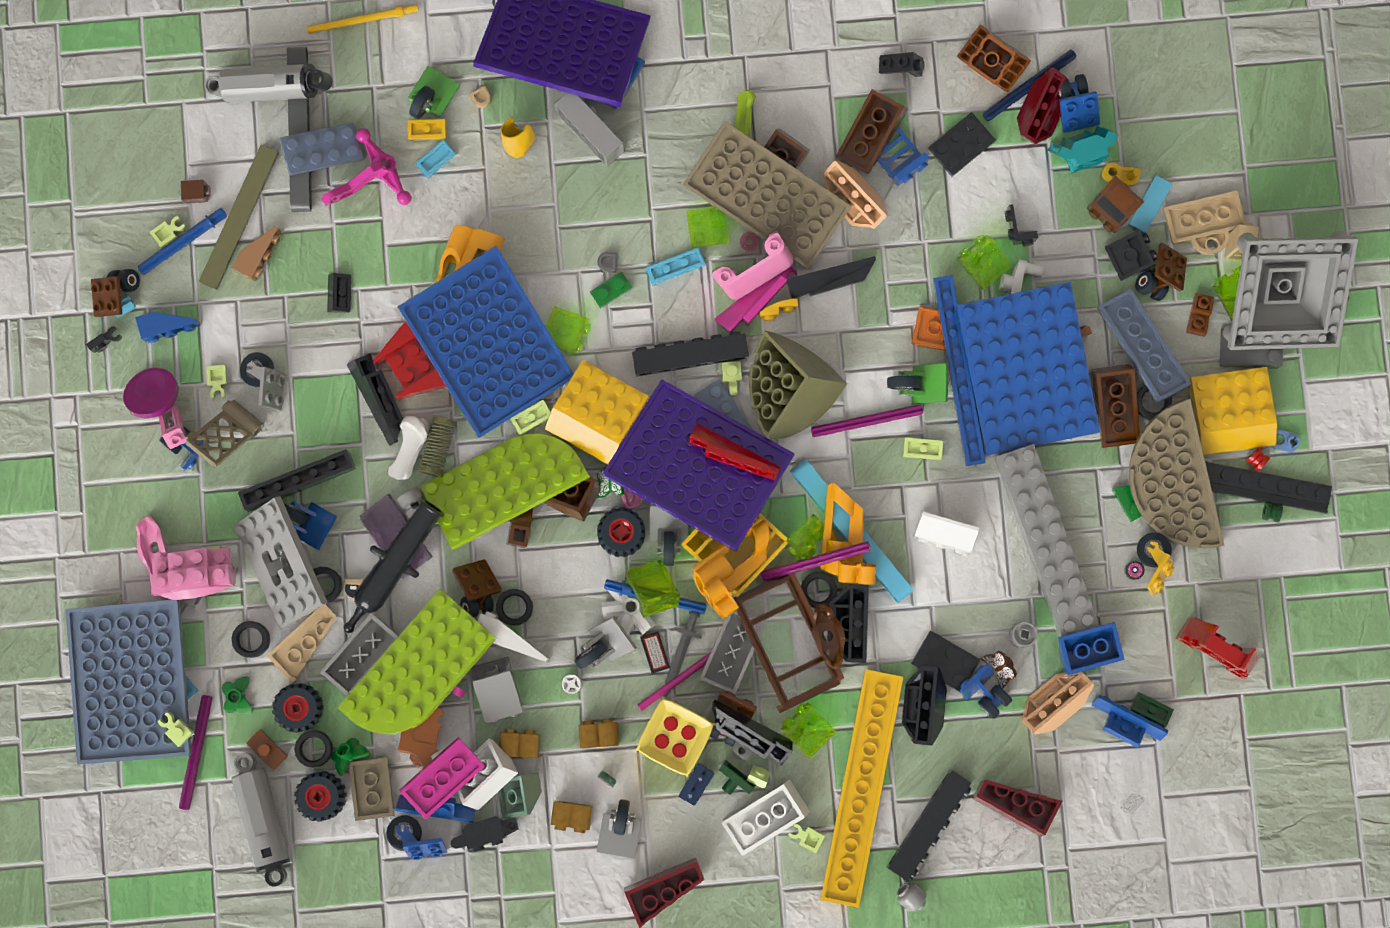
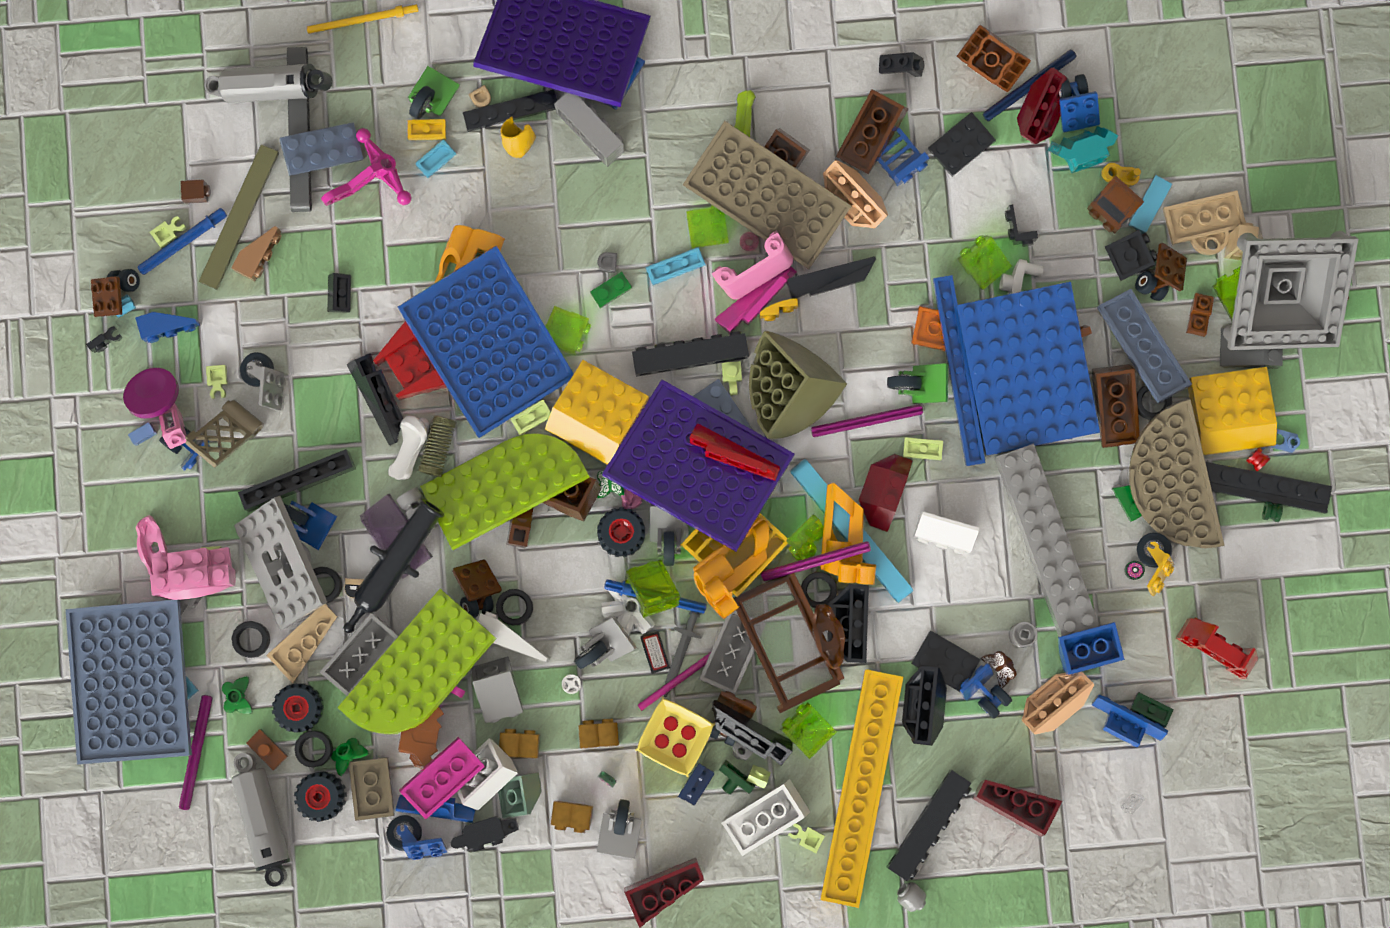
yellowish green plate [158,712,194,747] -> none
none -> medium blue piece [128,422,157,446]
none -> black plate [463,89,557,132]
none -> dark red wedge [858,454,913,532]

